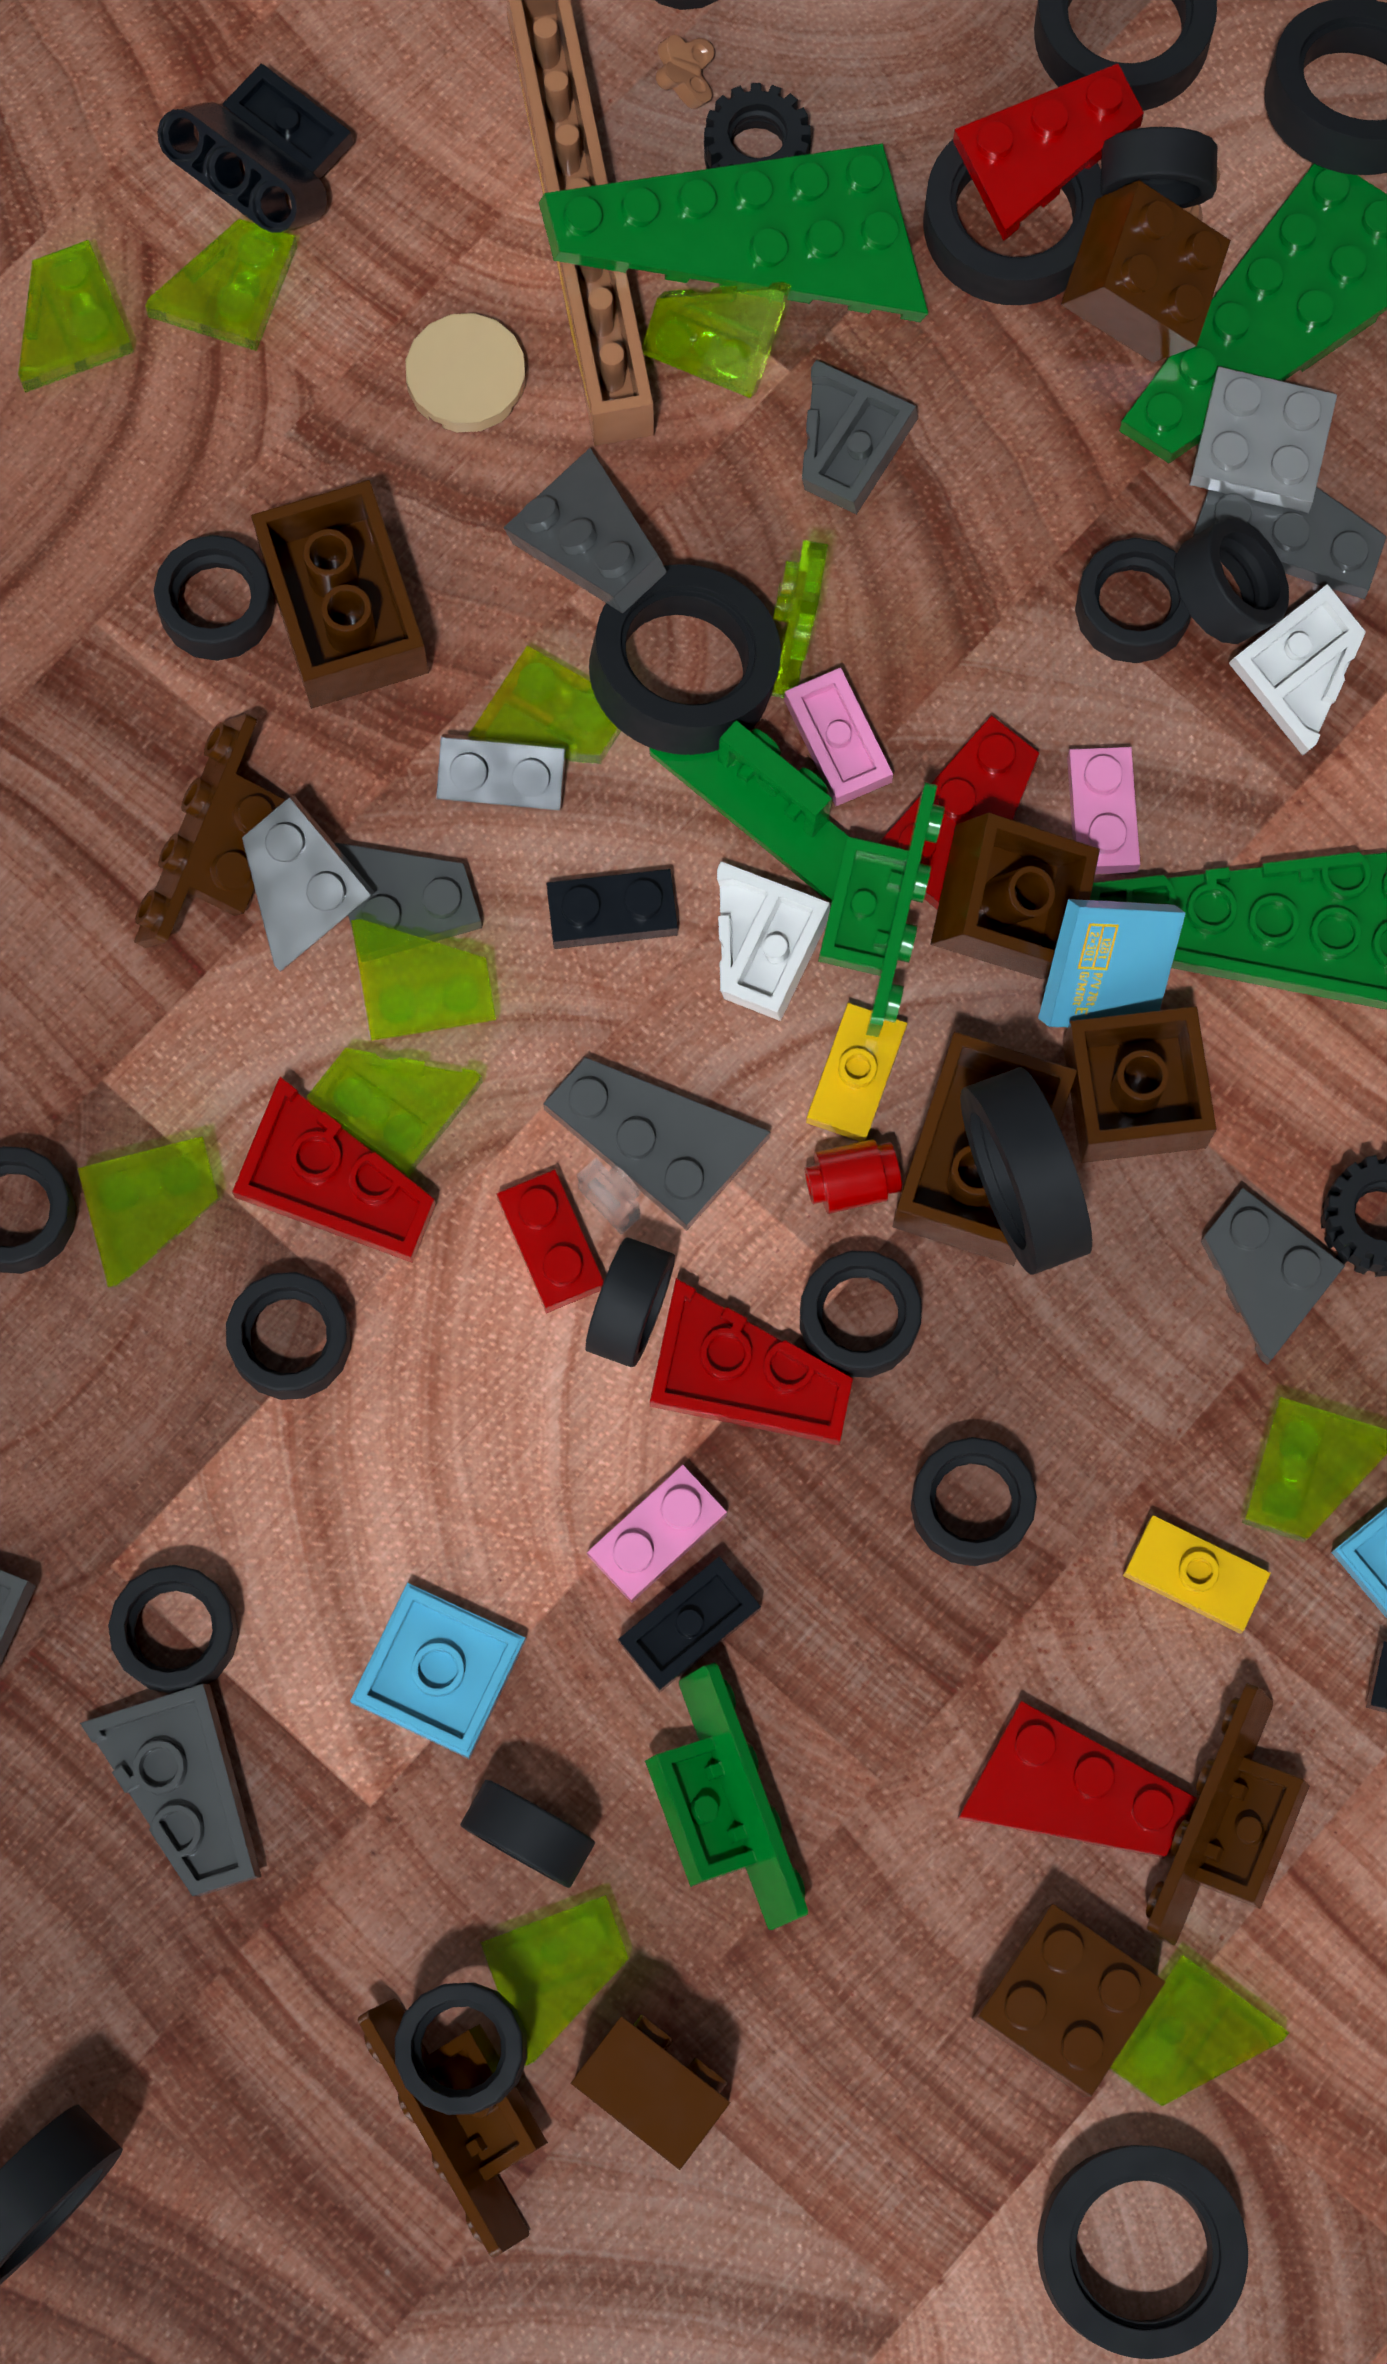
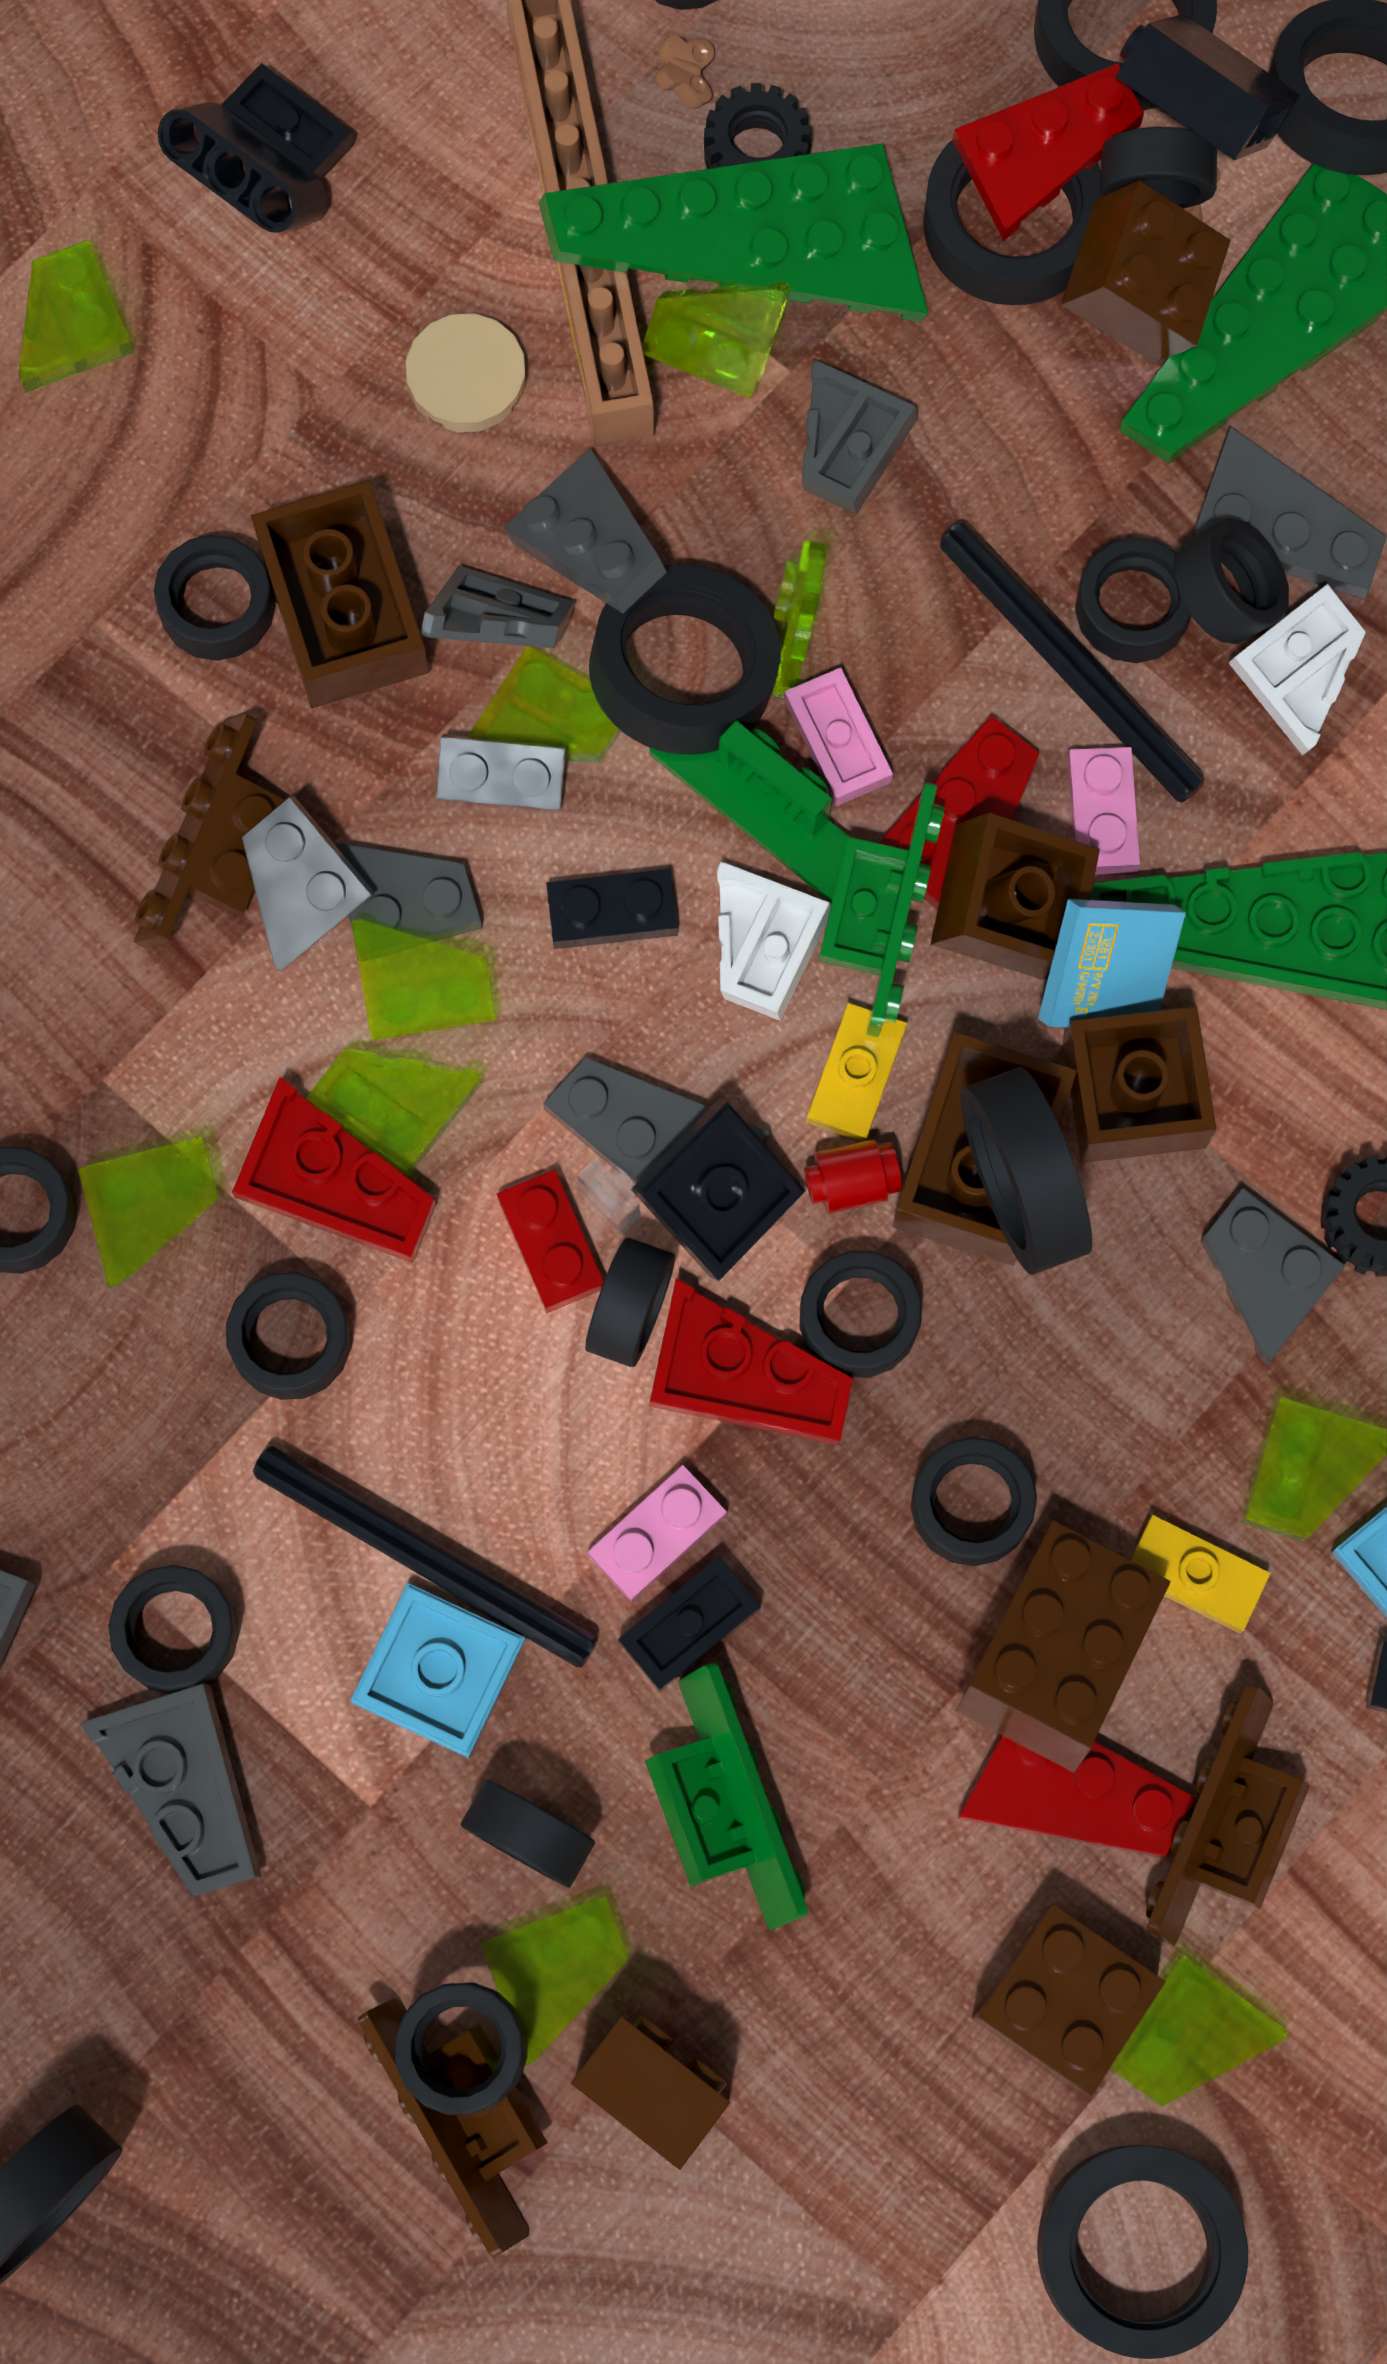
clear neon green wing [145,219,297,351] -> none
light grey plate [1189,367,1337,513] -> none
none -> black axle [252,1446,597,1667]
none -> dark grey wing [421,566,575,648]
none -> black tile [631,1099,806,1281]
none -> black axle [940,521,1205,803]
none -> reddish brown brick [956,1520,1171,1773]
none -> black brick [1116,14,1301,160]

